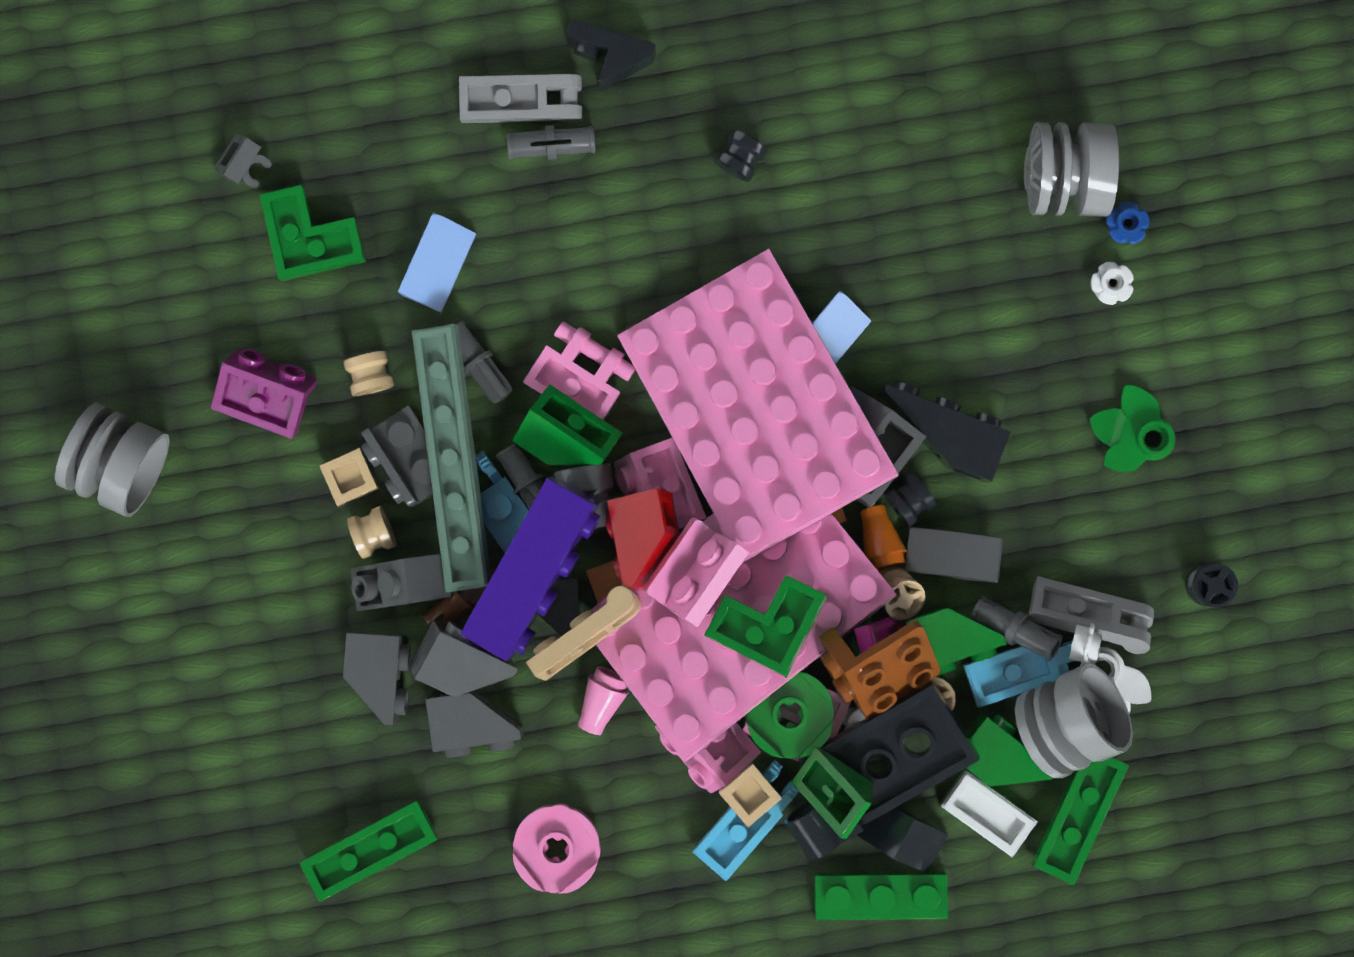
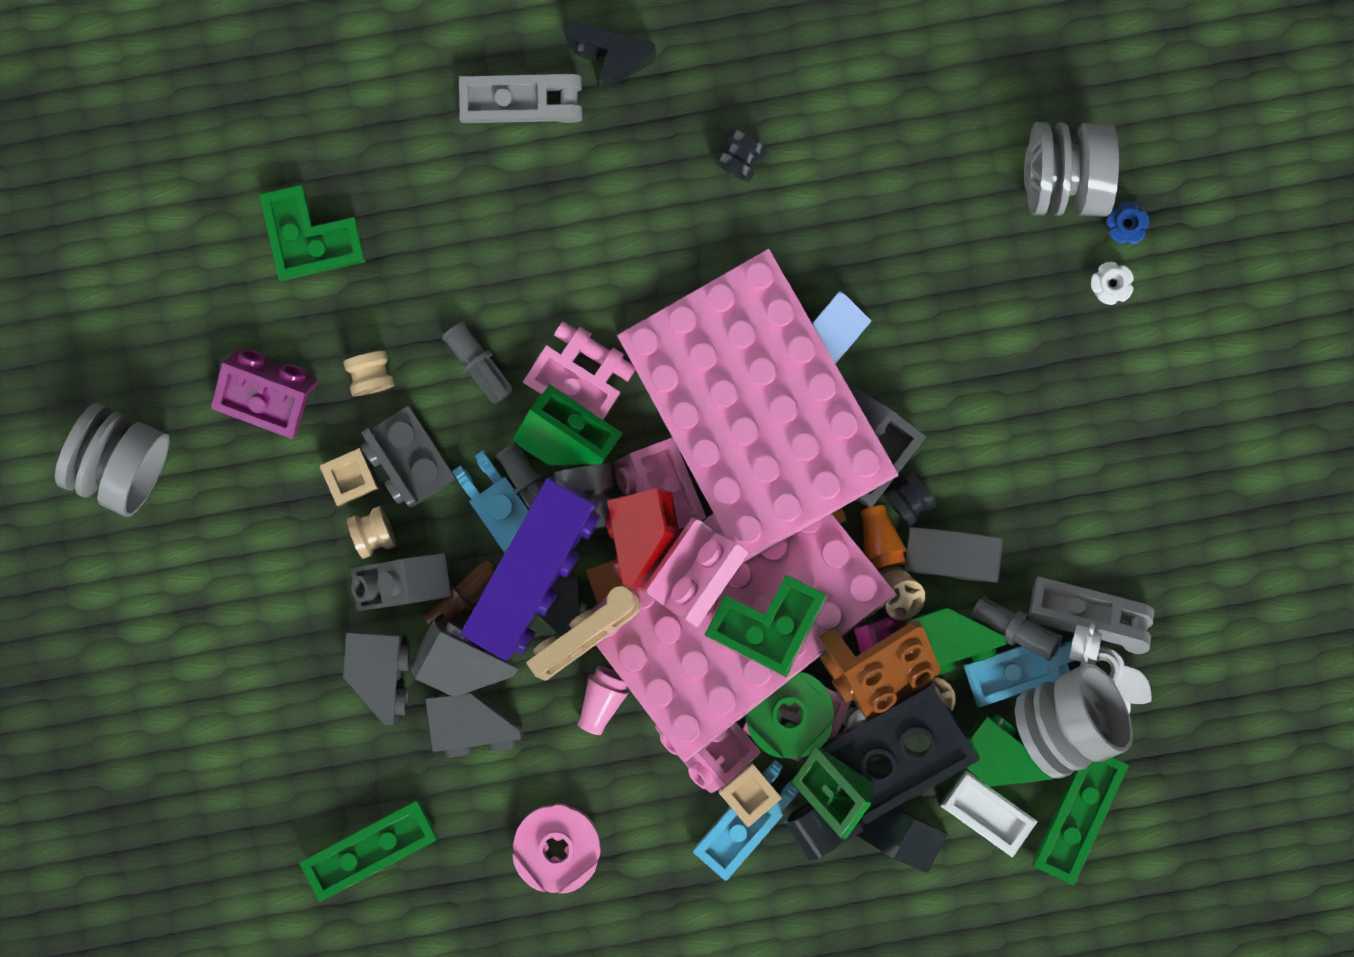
dark grey tile [213,134,272,188] -> none
light blue slope [398,213,476,313] -> none
sand green tile [412,324,491,592] -> none
dark grey pin [507,125,596,161] -> none
green plate [814,872,948,920] -> none
black slope [880,381,1011,483] -> none
green plate [1089,385,1175,472] -> none
black wheel [1186,564,1238,607] -> none

